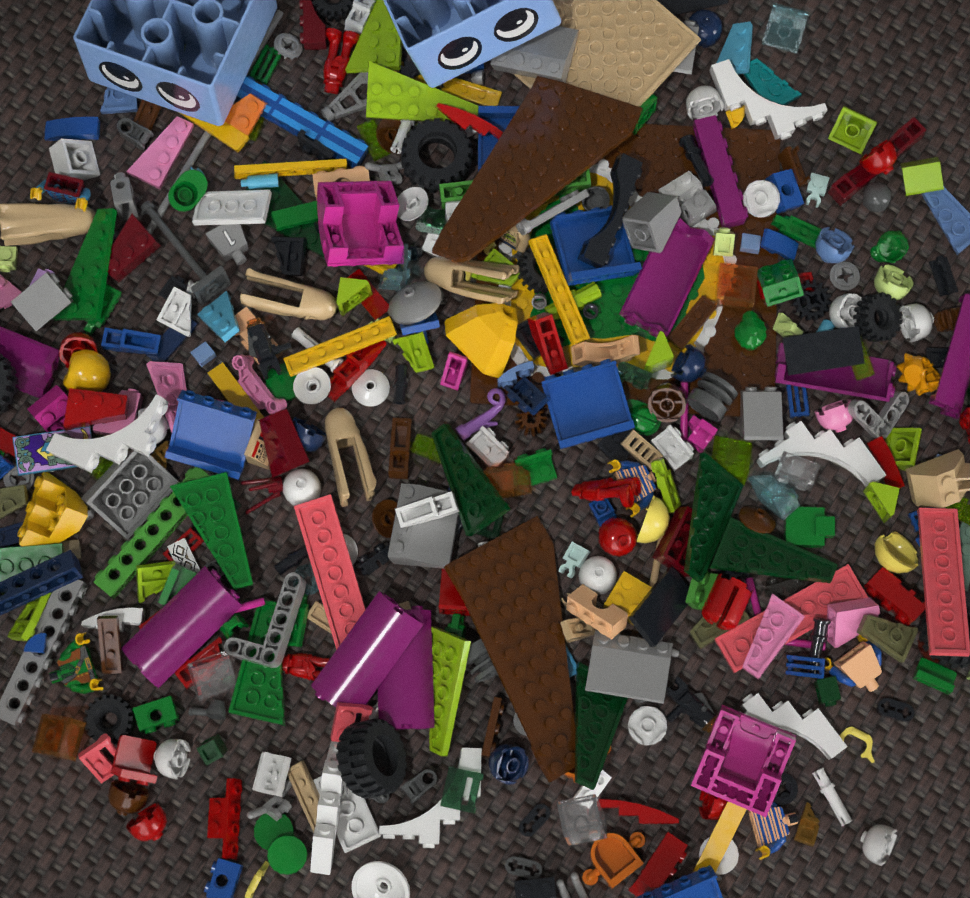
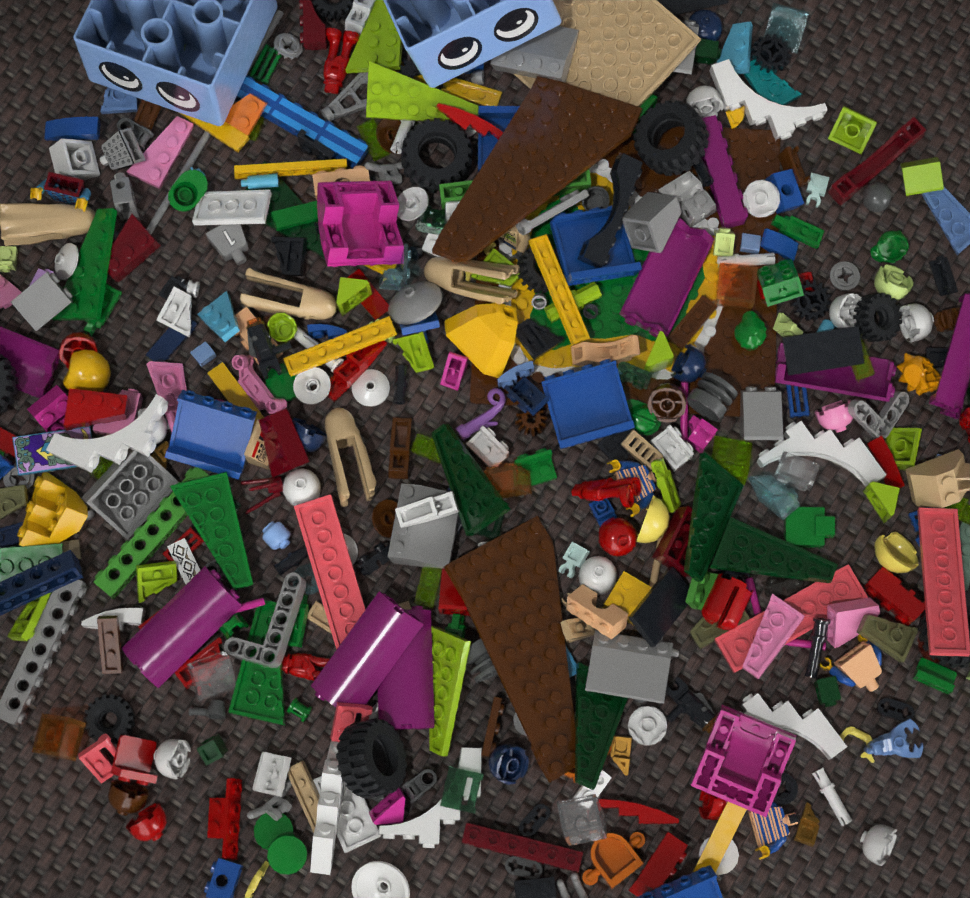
blue tile [24,633,47,653] -> none
torso [49,632,104,694] -> none
blue slope [101,327,161,354] -> none
green brick [133,696,180,734] -> none
dark grey tile [141,201,231,307] -> none
green panel [158,563,197,605] -> none
red slope [527,312,568,375] -> none
reddish brown dish [739,506,776,533] -> none
blue tile [786,655,825,679] -> none
medium blue cylinder [815,227,855,263] -> none
red cylinder [859,139,897,175] -> none
none -> white dish [54,243,79,280]
none -> light grey torso [100,128,145,170]
none -> light blue head [262,521,291,550]
none -> lime hair [267,313,297,342]
none -> green bush [287,698,313,723]
none -> blue slope [307,324,347,340]
none -> dark pink slope [368,788,405,825]
none -> clear neon green slope [414,567,442,608]
none -> dark red brick [461,823,583,873]
none -> pearl gold slope [610,735,632,776]
none -> black tyre [633,100,709,176]
none -> dark green brick [694,39,721,65]
none -> white pin [717,252,775,269]
none -> black gear [751,34,792,74]
none -> medium blue animal [864,719,923,758]

